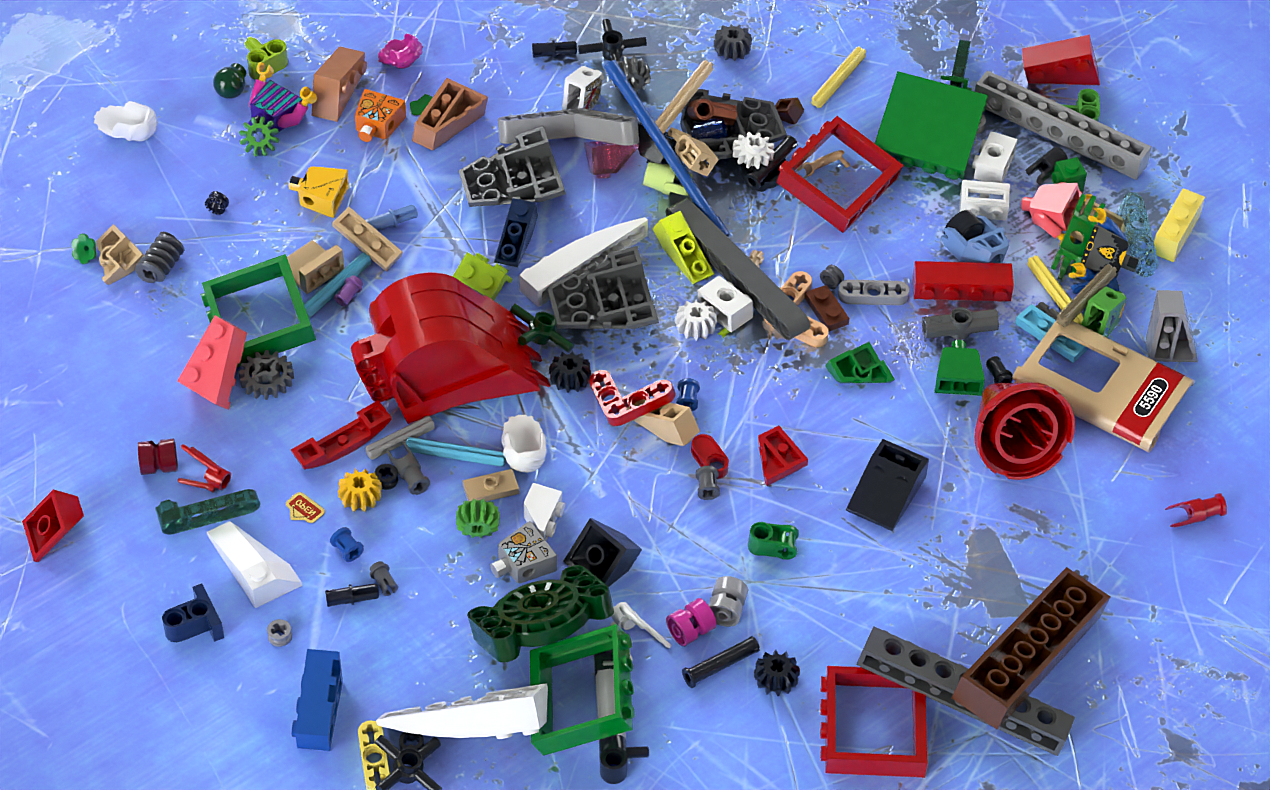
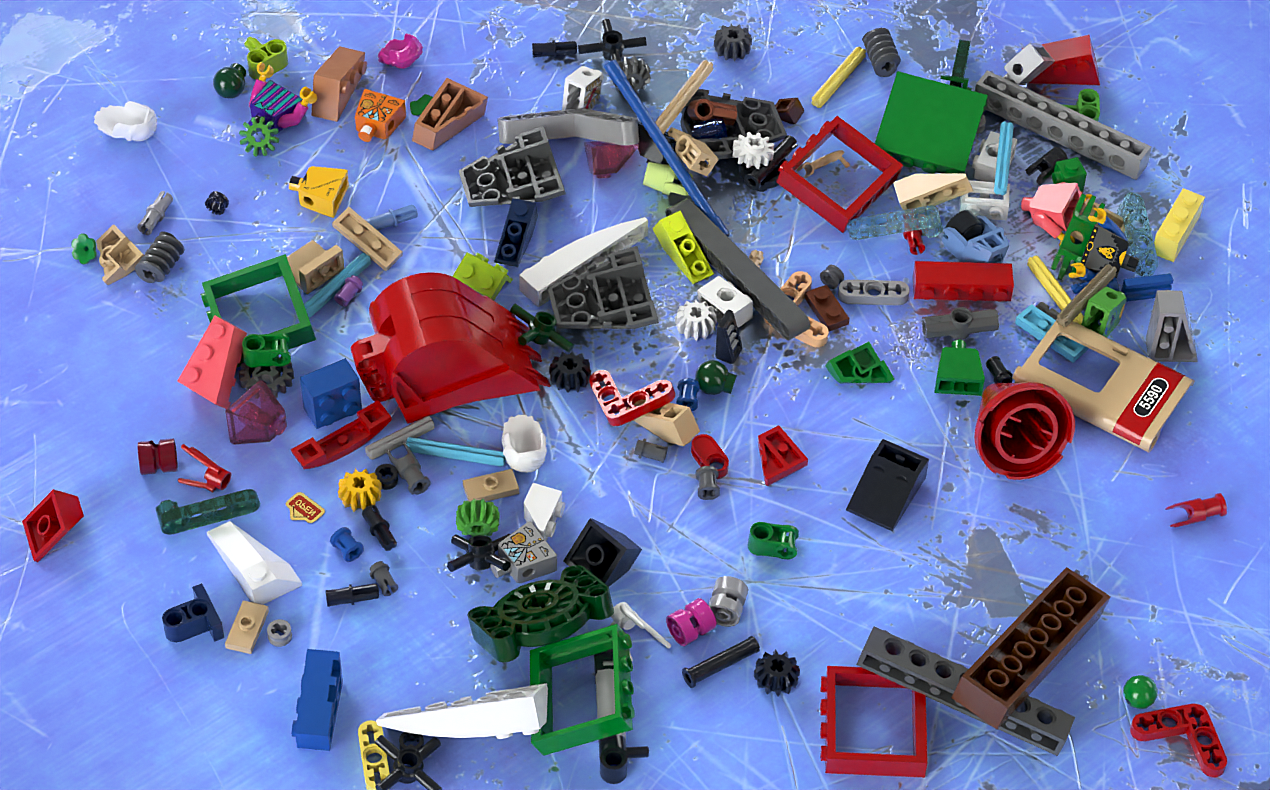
none -> light grey pin [137,191,173,235]
none -> clear pink slope [225,380,287,445]
none -> tan plate [225,600,269,654]
none -> green piece [242,333,291,367]
none -> blue brick [300,358,362,429]
none -> black axle [362,505,397,551]
none -> black bar [447,534,511,572]
none -> dark grey pin [634,439,668,463]
none -> dark green piece [695,360,737,395]
none -> black slope [715,309,742,364]
none -> clear light blue beam [847,206,943,240]
none -> dark grey piece [862,27,901,77]
none -> slope [893,174,973,217]
none -> red pin [900,211,925,255]
none -> medium azure axle [994,122,1014,196]
none -> light grey torso [1003,43,1055,85]
none -> blue tile [1121,273,1174,302]
none -> green piece [1123,675,1158,709]
none -> red beam [1130,704,1227,777]

